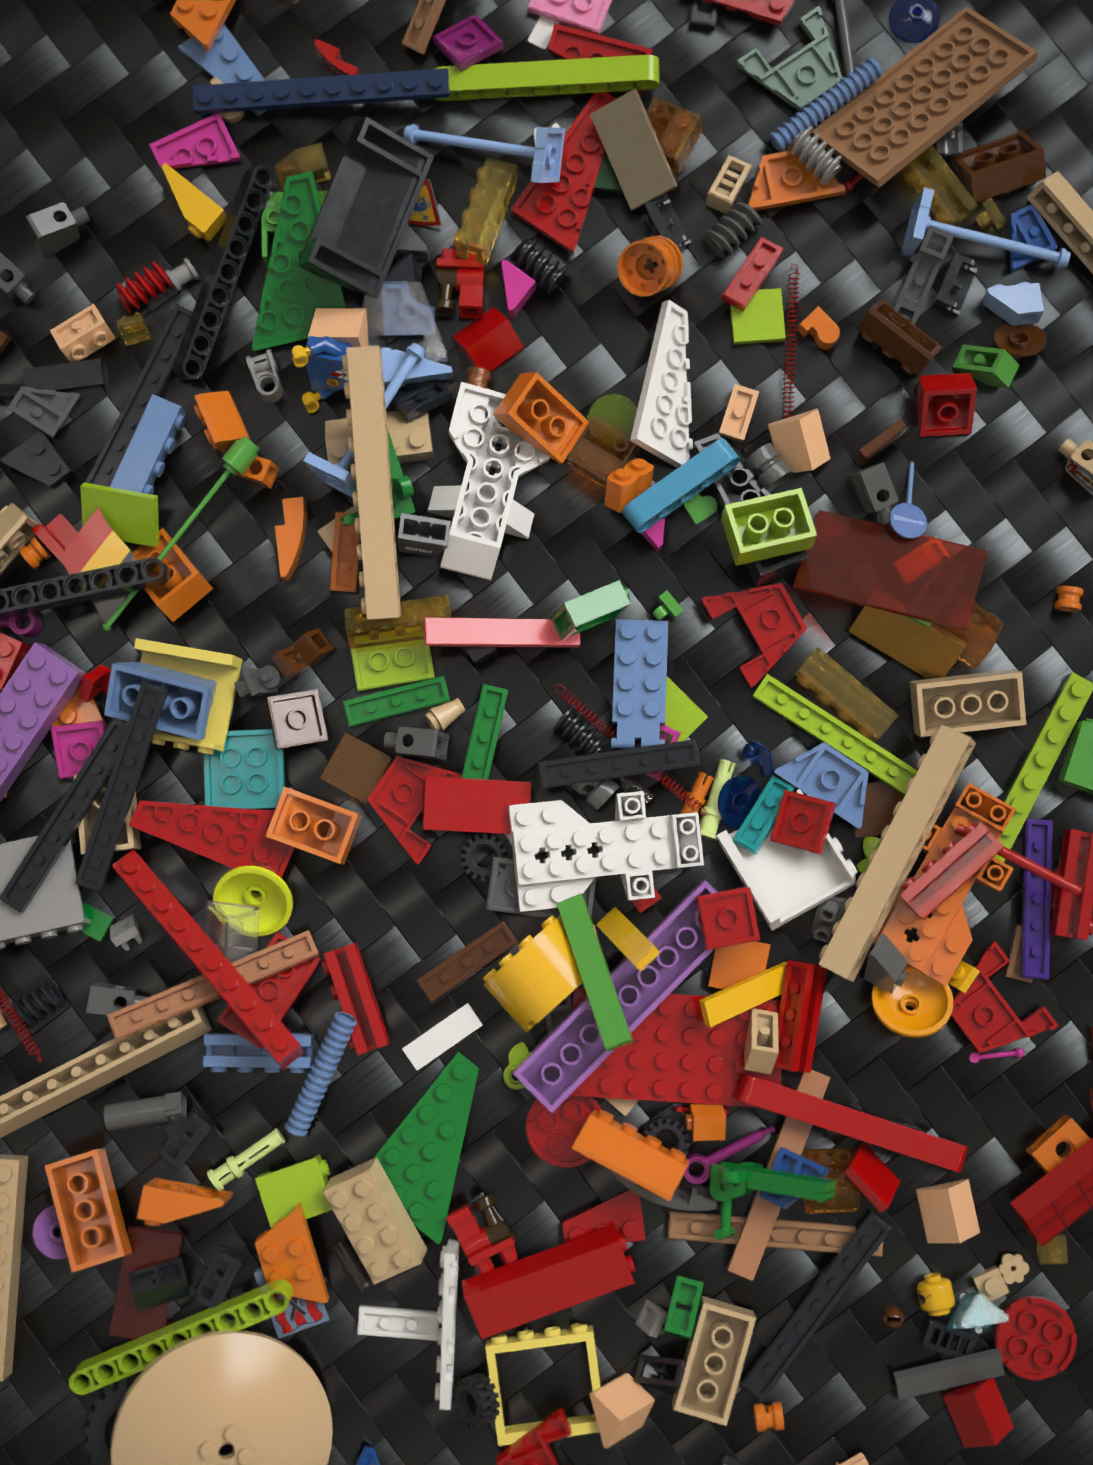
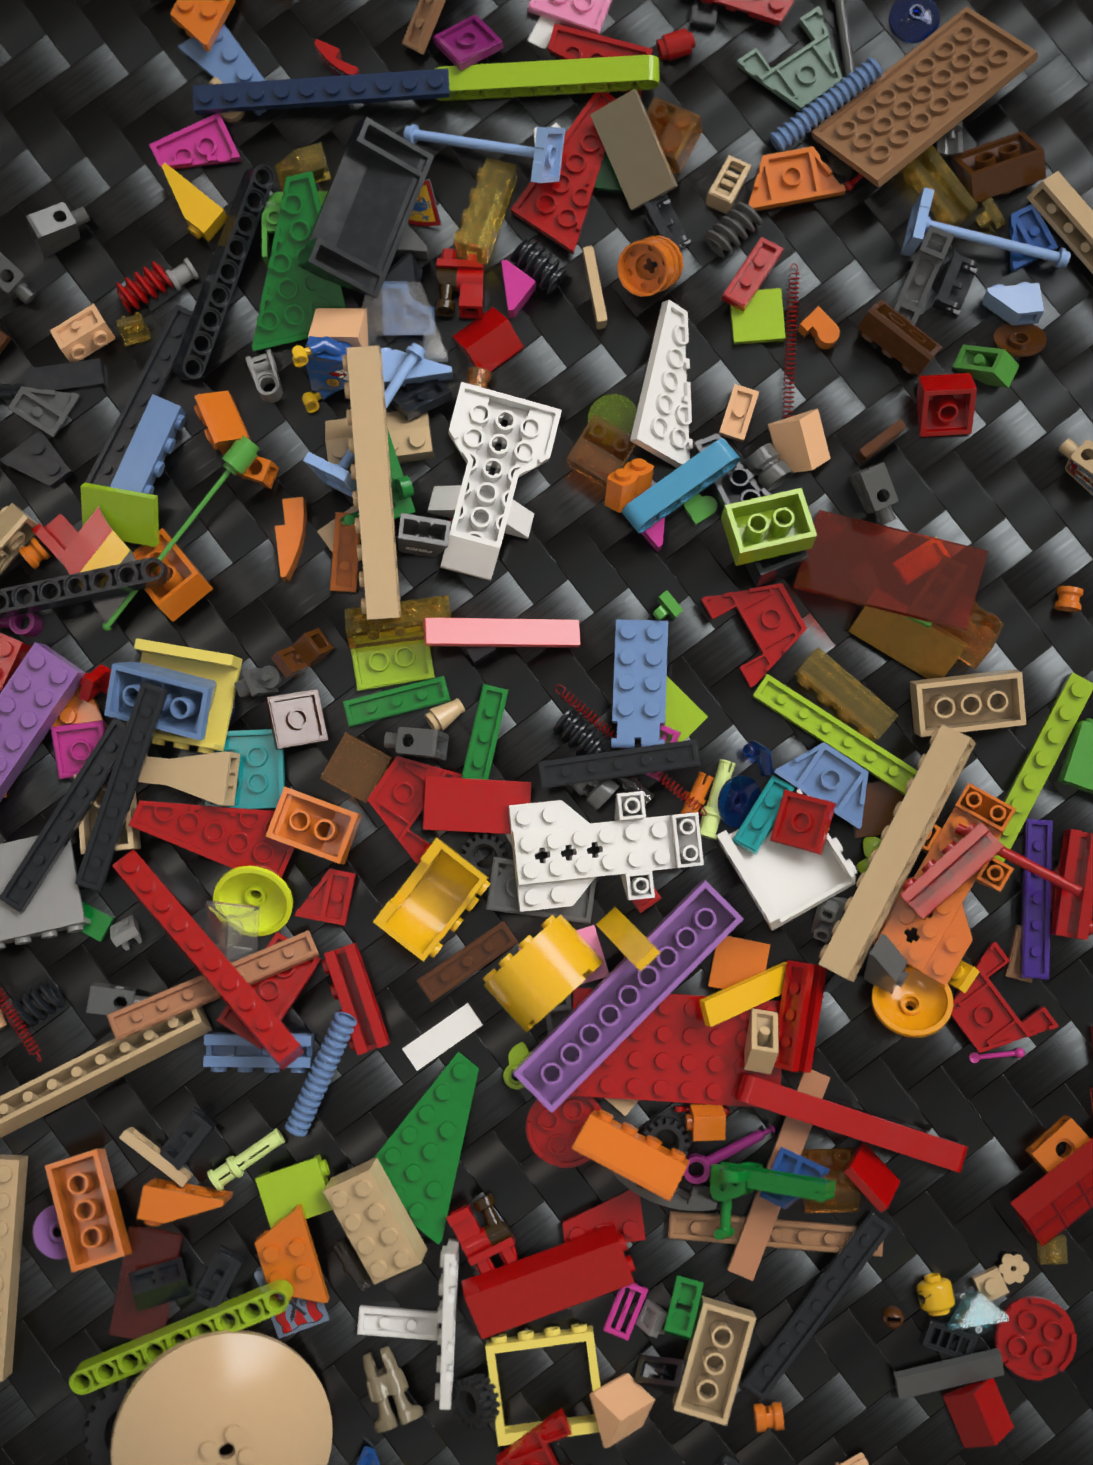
dark grey piece [104,1092,187,1131] -> none
orange slope [493,372,590,464] -> none
window [551,580,631,640] -> none
bright green tile [557,893,634,1051] -> none
red tile [696,887,760,950] -> none
light grey piece [787,126,843,186] -> none
piece [889,462,927,539] -> none
light nougat slope [915,1179,980,1243] -> none
none -> tan tile [119,1127,193,1187]
none -> tan piece [139,752,240,806]
none -> red wing [295,869,356,926]
none -> dark tan piece [363,1346,424,1433]
none -> yellow cylinder [373,838,491,962]
none -> tan tile [583,246,607,329]
none -> dark pink tile [603,1283,648,1341]
none -> red brick [656,28,695,61]

